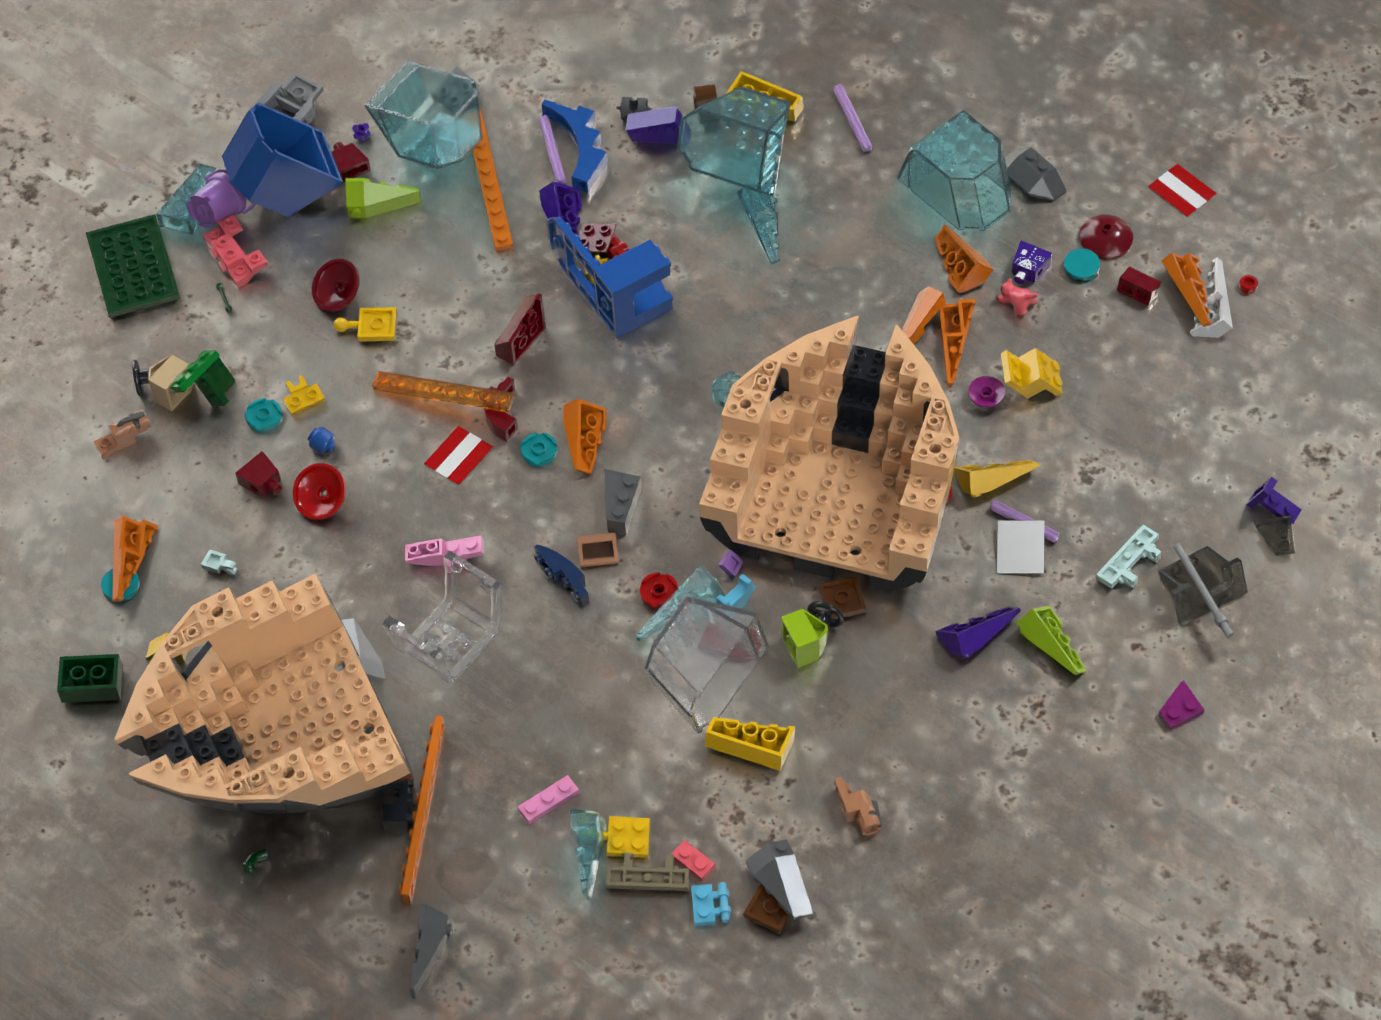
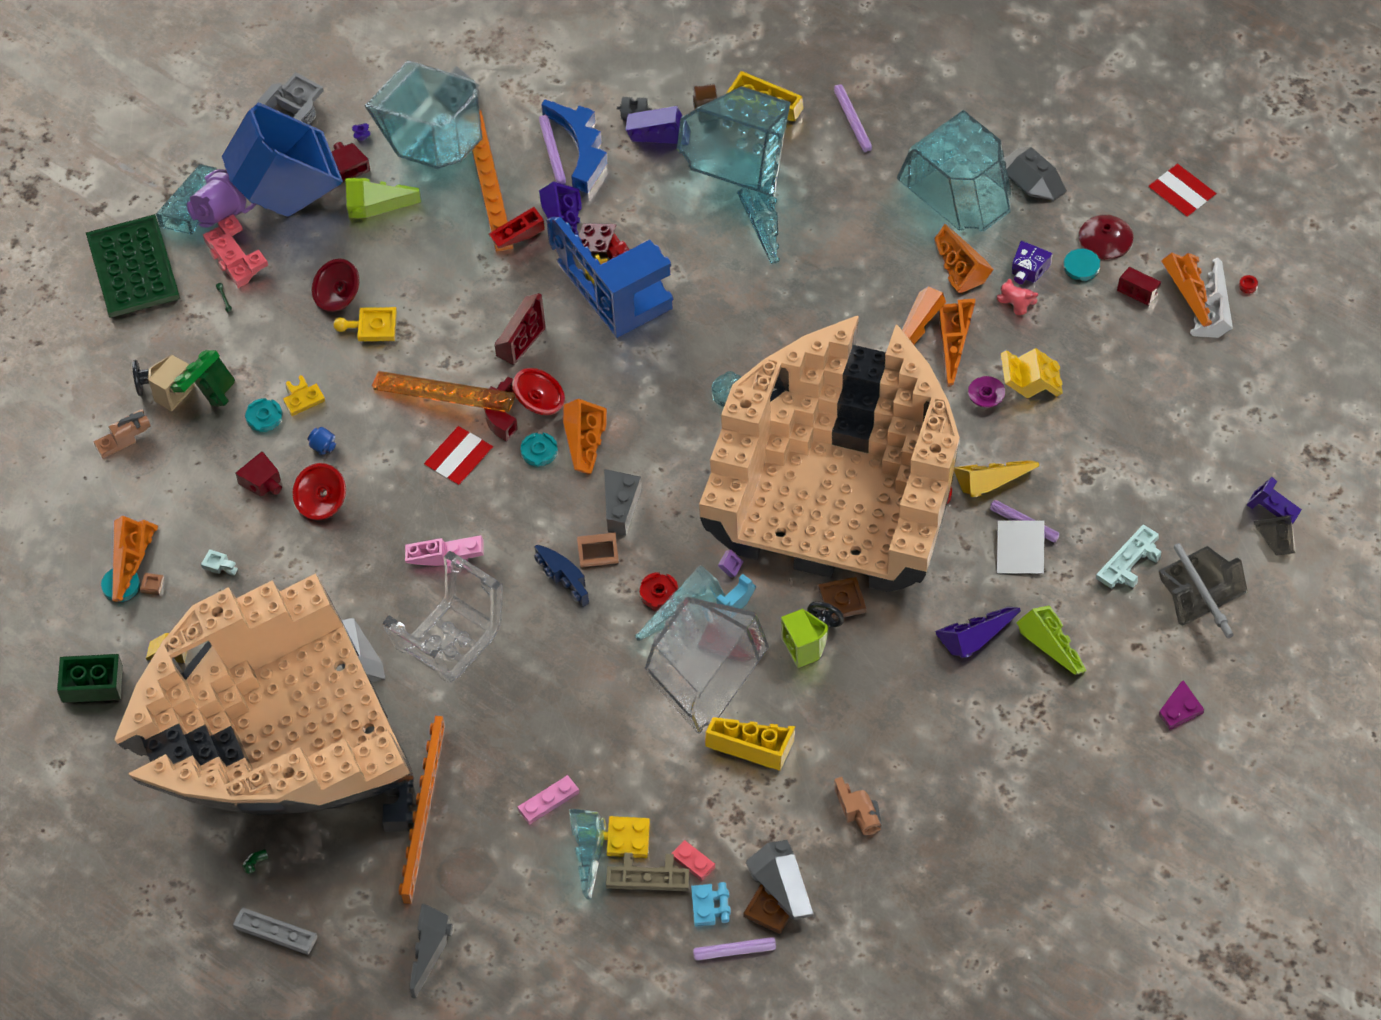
none -> nougat tile [140,573,164,595]
none -> light grey plate [233,908,318,955]
none -> red slope [489,207,545,249]
none -> red dish [512,368,565,415]
none -> lavender axle [693,937,776,960]

